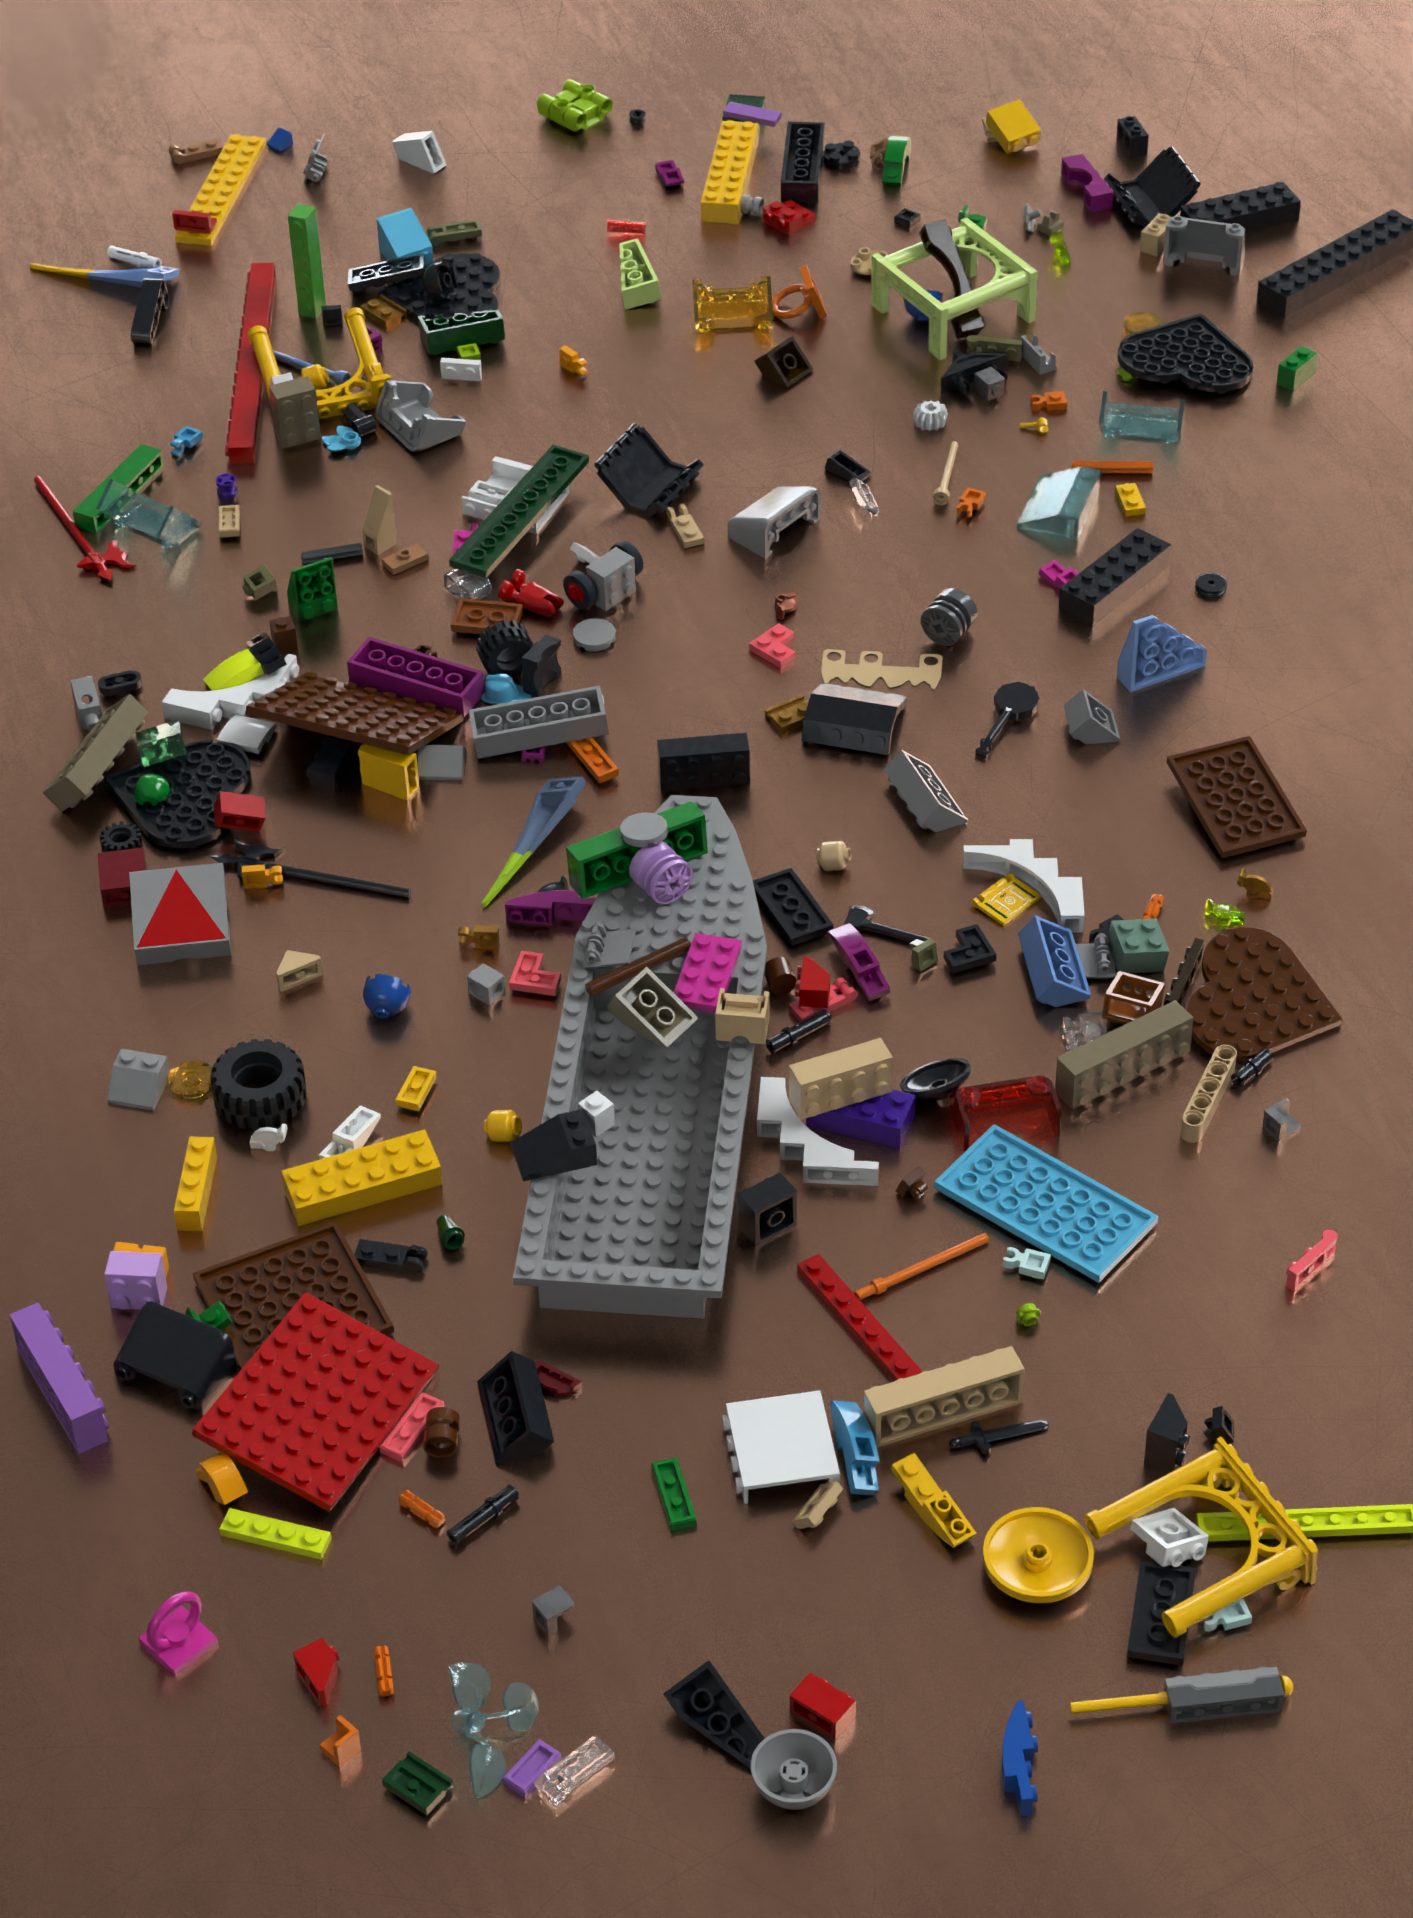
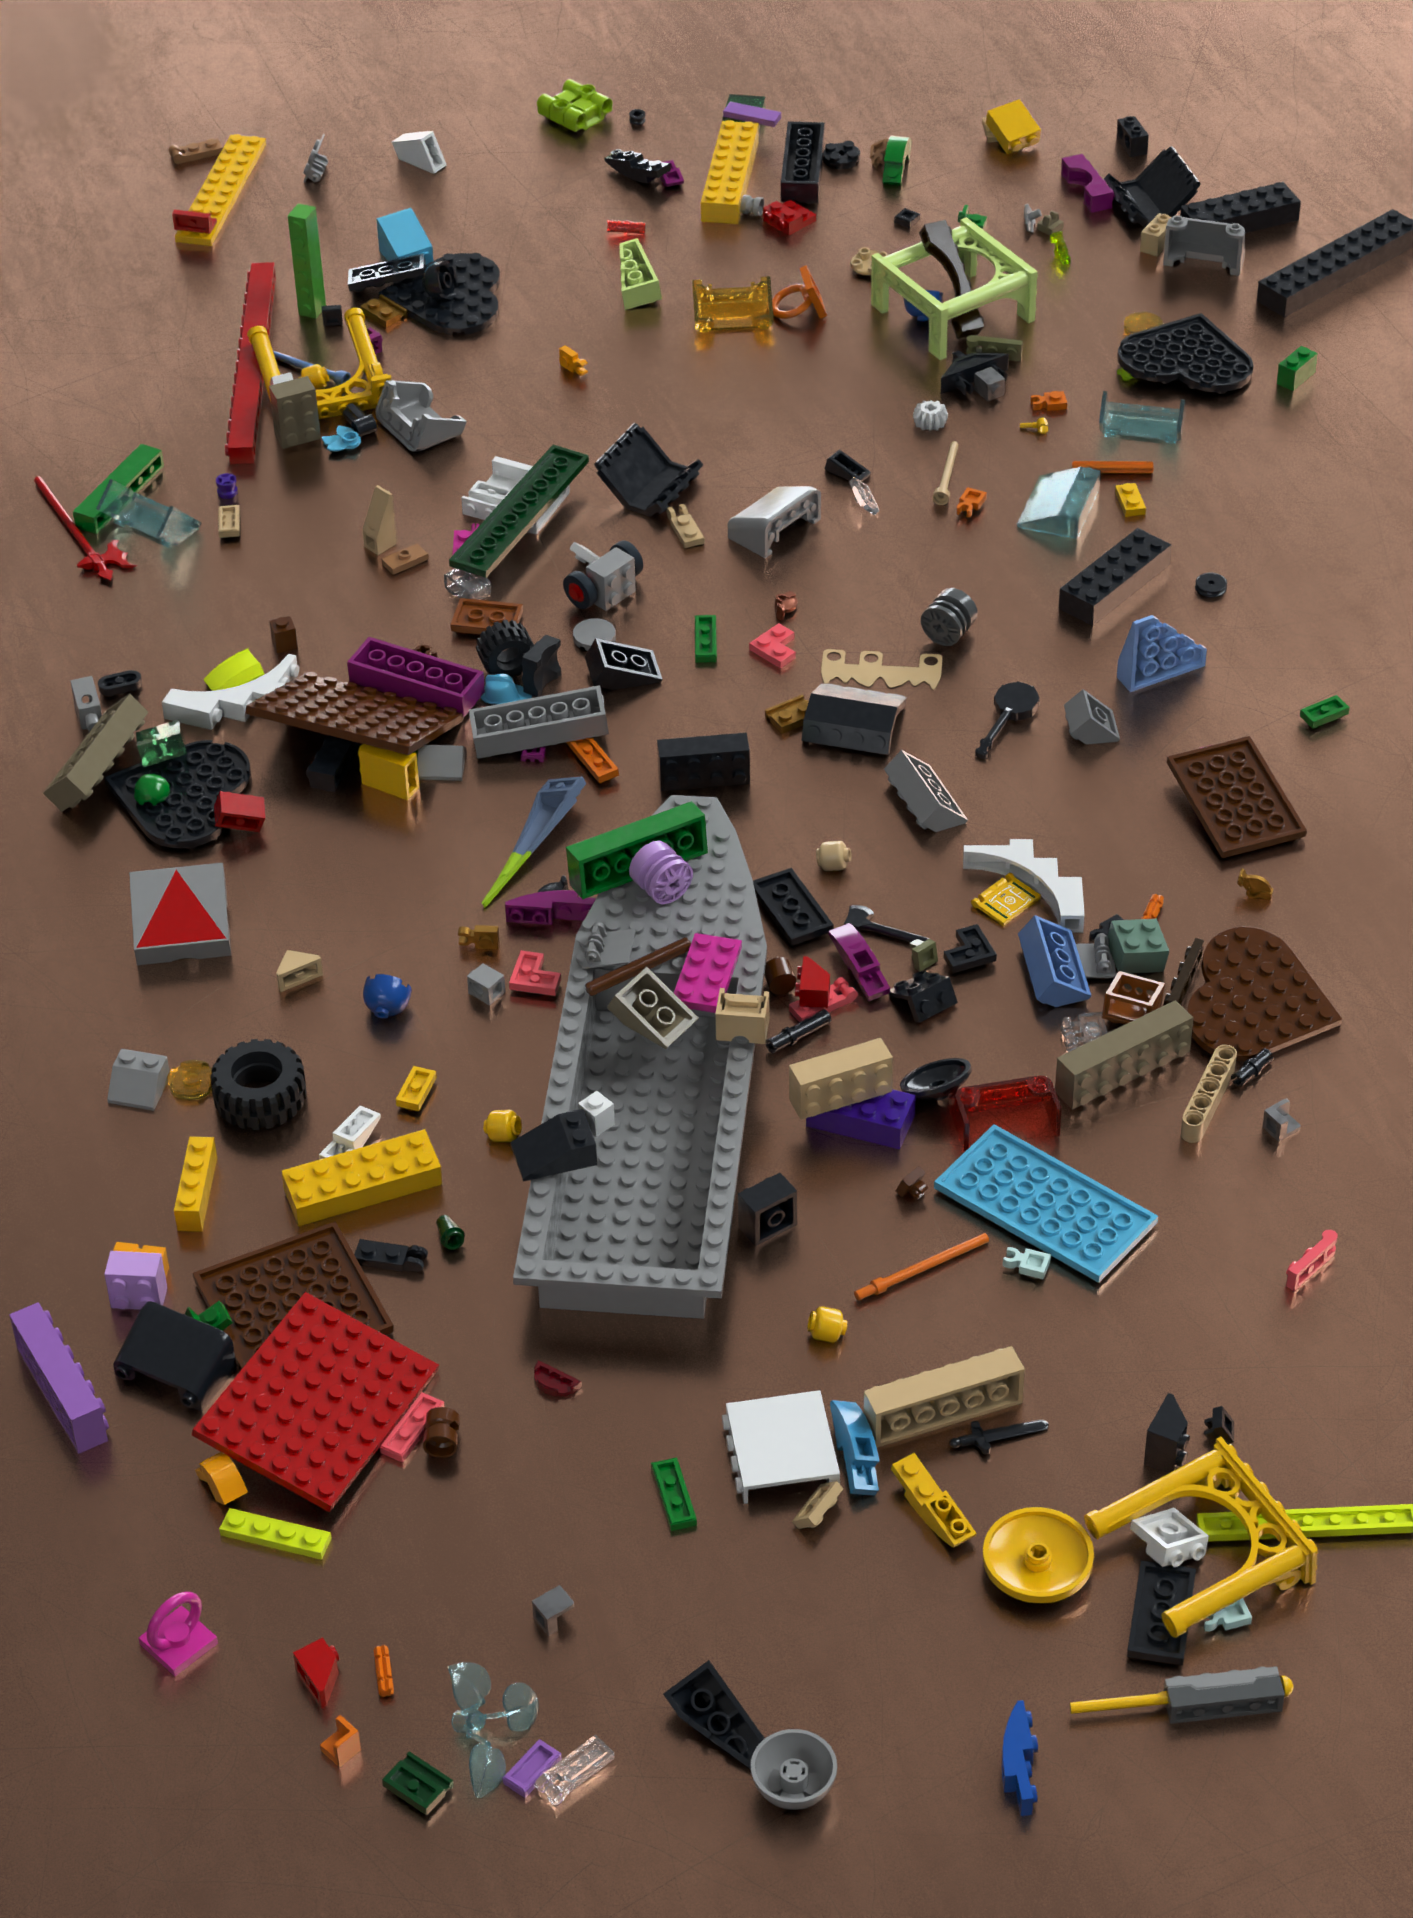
light blue plate [29,264,180,287] -> none
dark red panel [97,847,146,907] -> none
black tyre [99,821,143,852] -> none
white pin [107,246,162,268] -> none
black beam [131,278,169,344] -> none
dark azure plate [170,426,203,457] -> none
black piece [210,838,411,898] -> none
white slope [217,715,277,754] -> none
olive brick [242,564,277,600] -> none
light orange plate [242,864,283,889] -> none
black slope [246,632,287,675] -> none
white piece [249,1123,288,1151] -> none
blue slope [267,127,293,152] -> none
green slope [287,557,338,622] -> none
dark grey axle [301,543,363,564] -> none
orange axle [398,1490,445,1528] -> none
dark green wedge [418,310,505,355] -> none
olive plate [426,219,482,246] -> none
white plate [440,358,482,381] -> none
black pin [446,1484,519,1545] -> none
lime plate [457,343,481,360] -> none
black slope [477,1351,555,1464] -> none
red piece [498,569,564,617] -> none
light grey tile [620,812,668,847] -> none
dark brown slope [754,336,814,389] -> none
white arch [757,1077,879,1186] -> none
red brick [790,1673,856,1740] -> none
red plate [797,1253,923,1381] -> none
lime plate [1016,1303,1041,1327] -> none
light grey hinge [1021,334,1057,375] -> none
dark pink slope [1038,559,1079,589] -> none
clear neon green piece [1205,899,1245,926] -> none
none -> black slope [585,638,662,690]
none -> black slope [604,149,671,183]
none -> green tile [695,615,717,663]
none -> yellow head [807,1306,847,1343]
none -> black bracket [889,971,958,1023]
none -> green plate [1300,695,1350,729]

